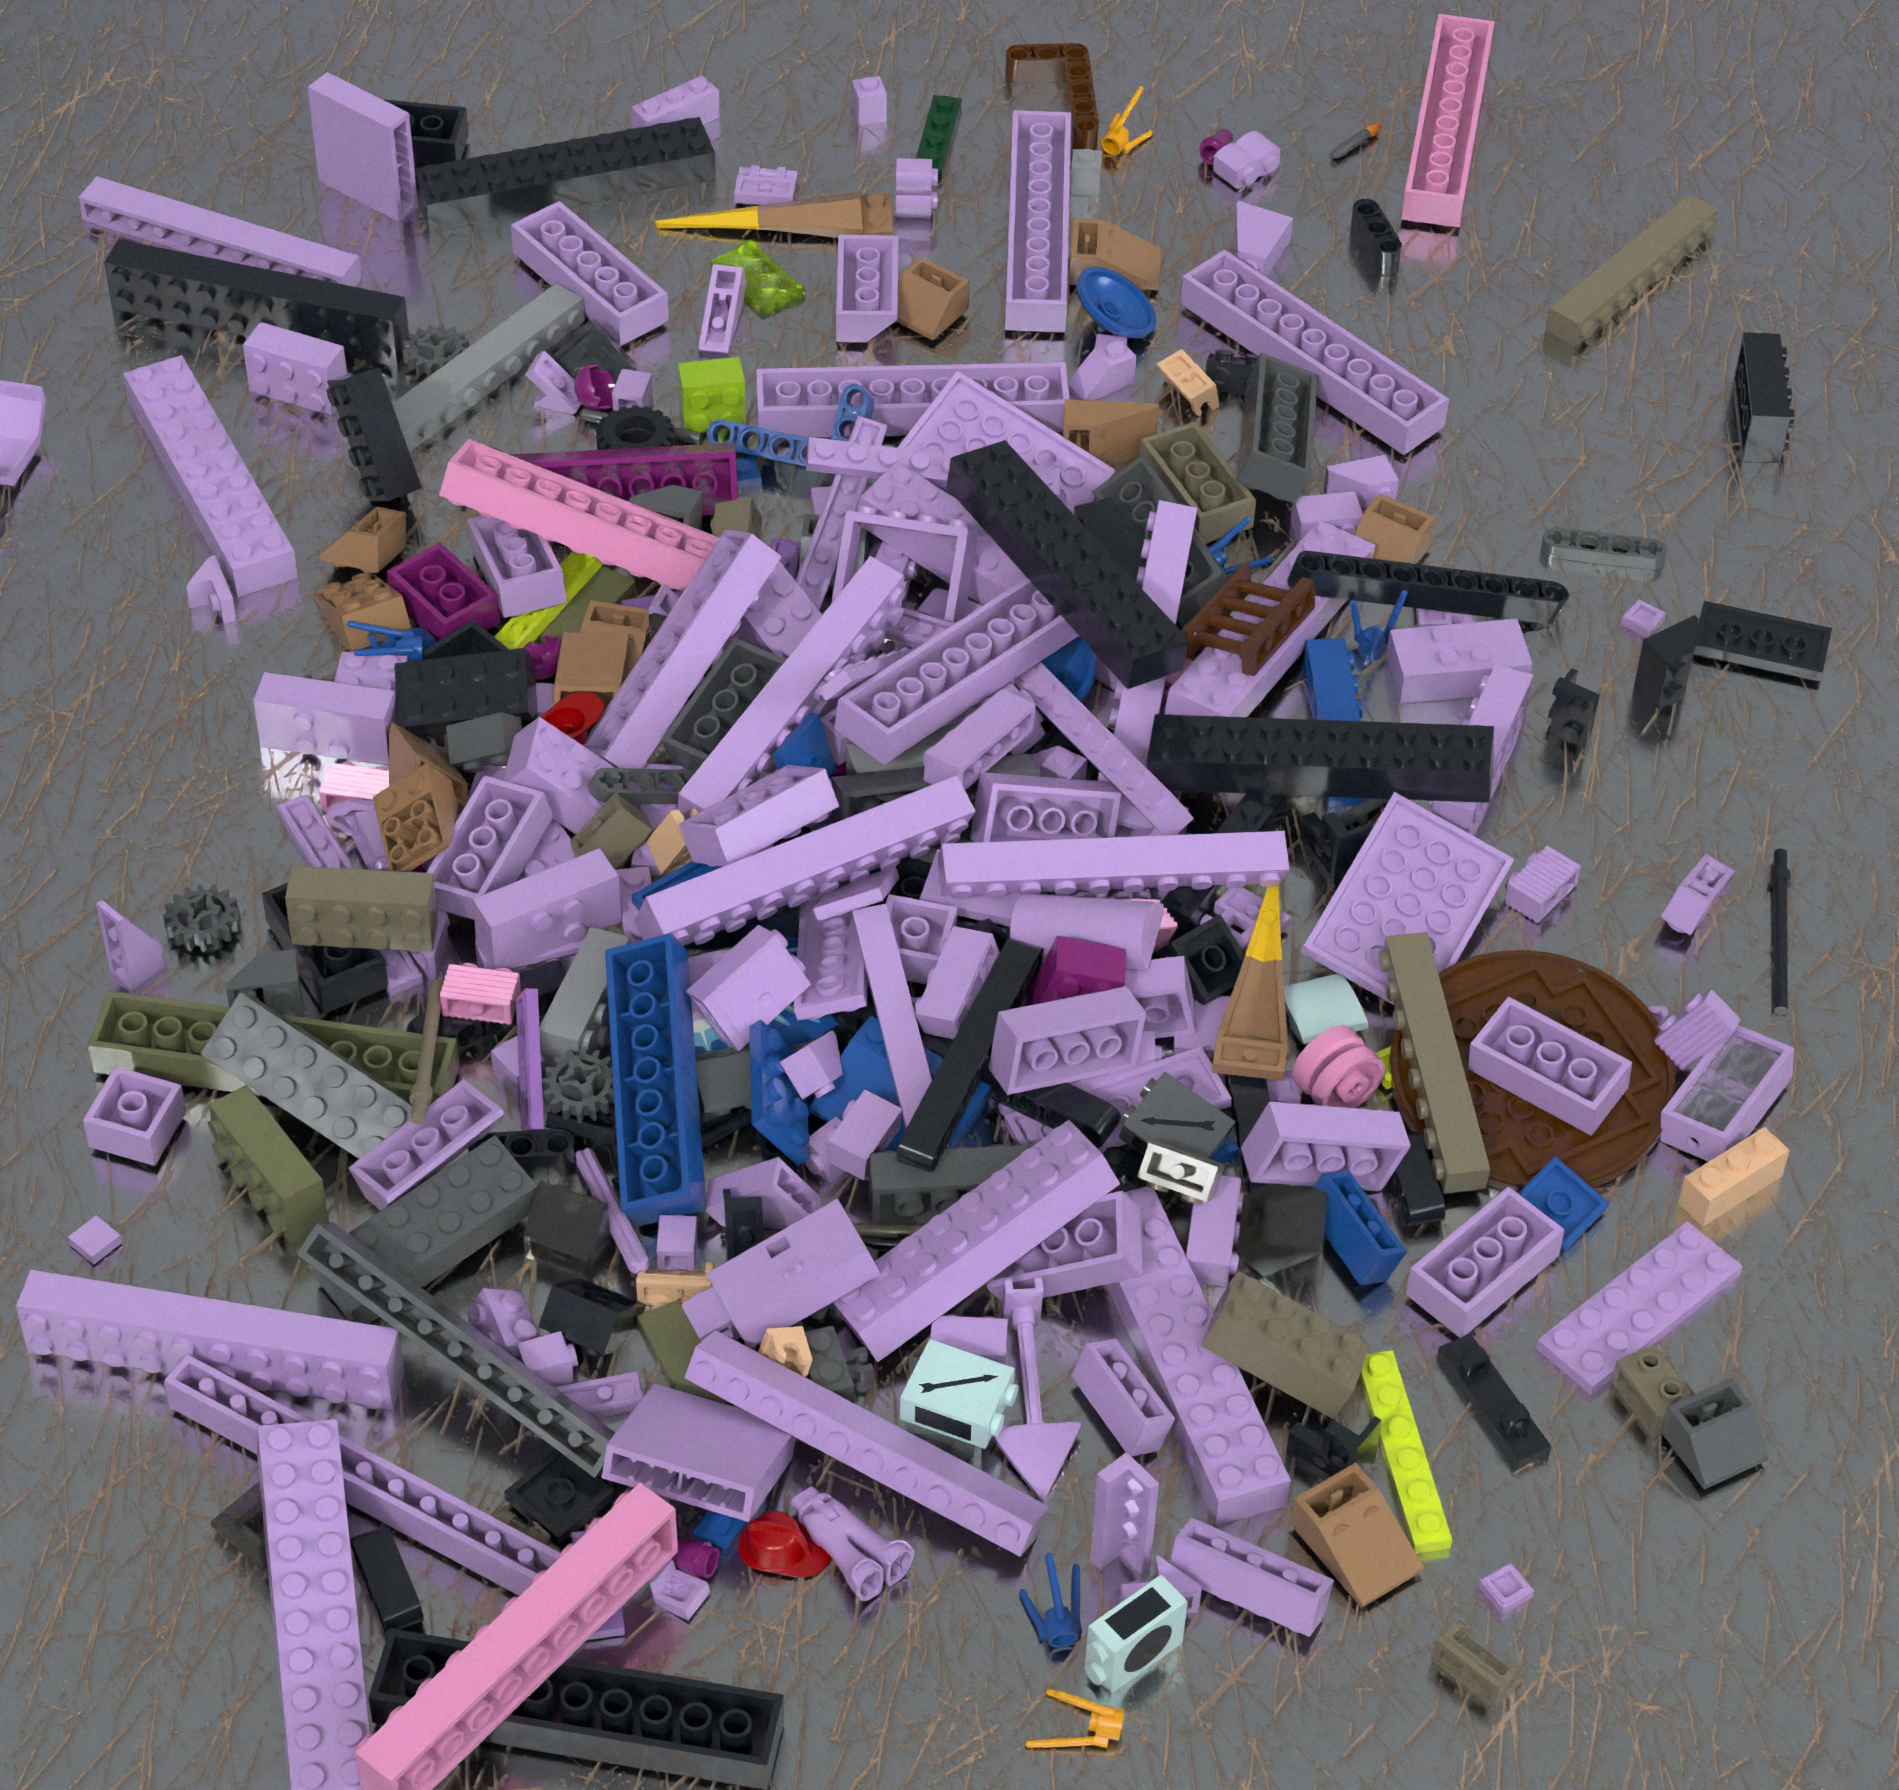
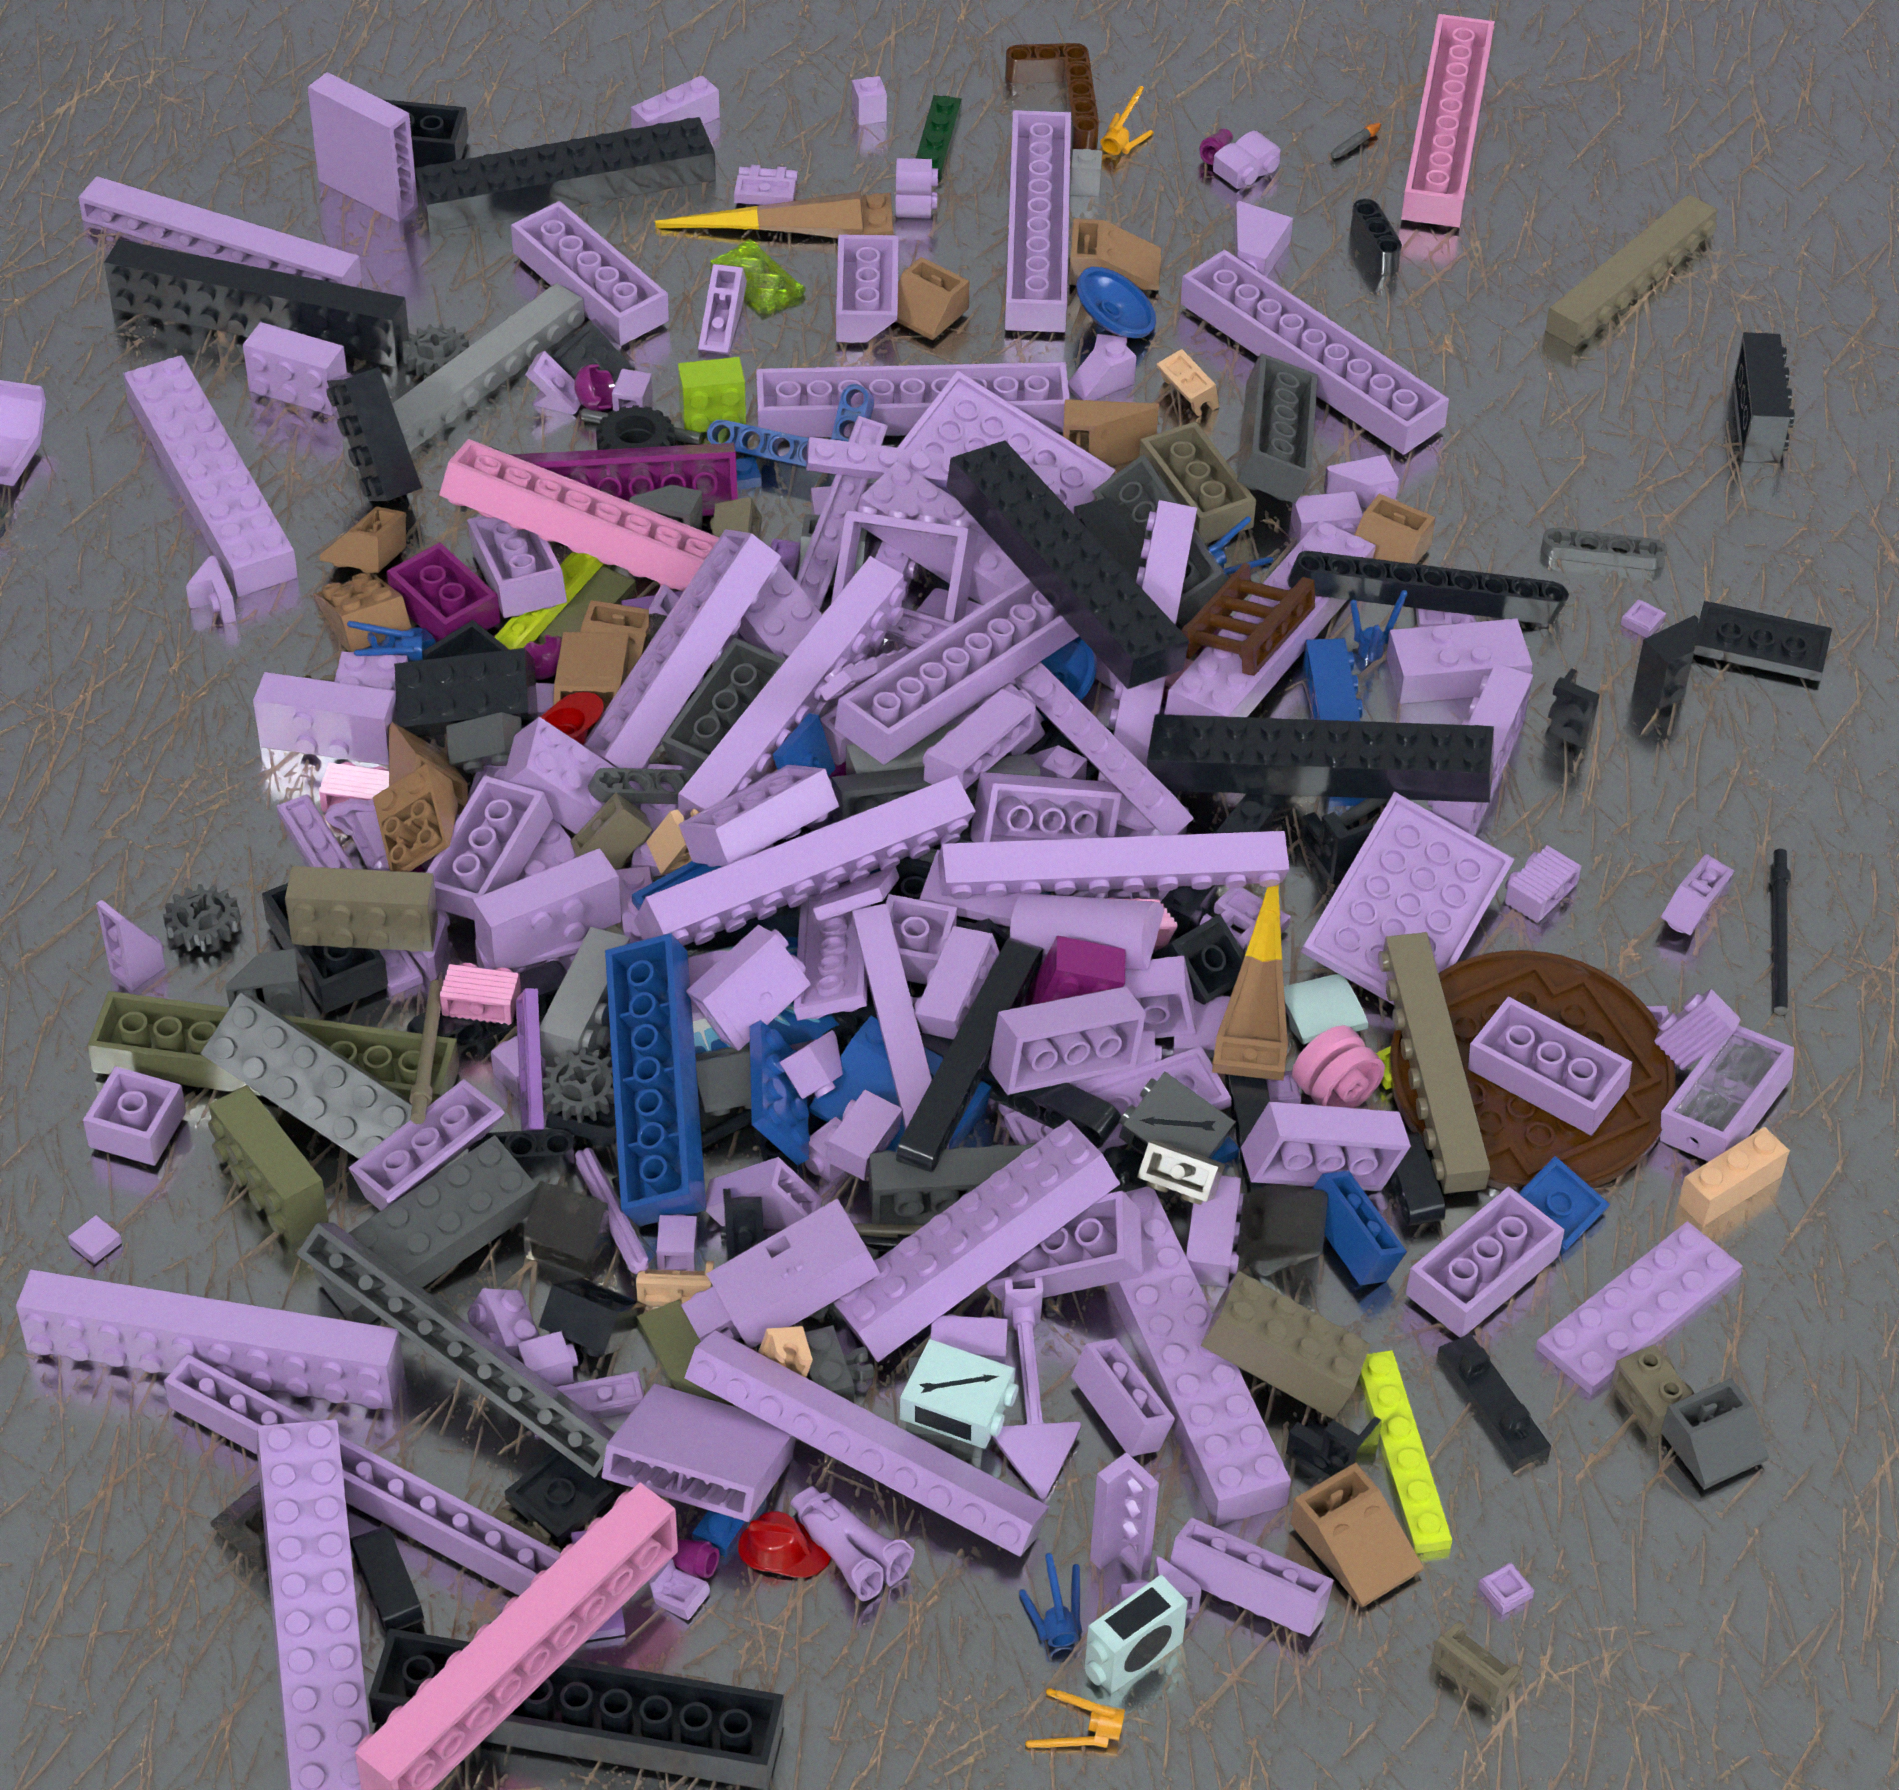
black bracket [1205,350,1260,395] -> none

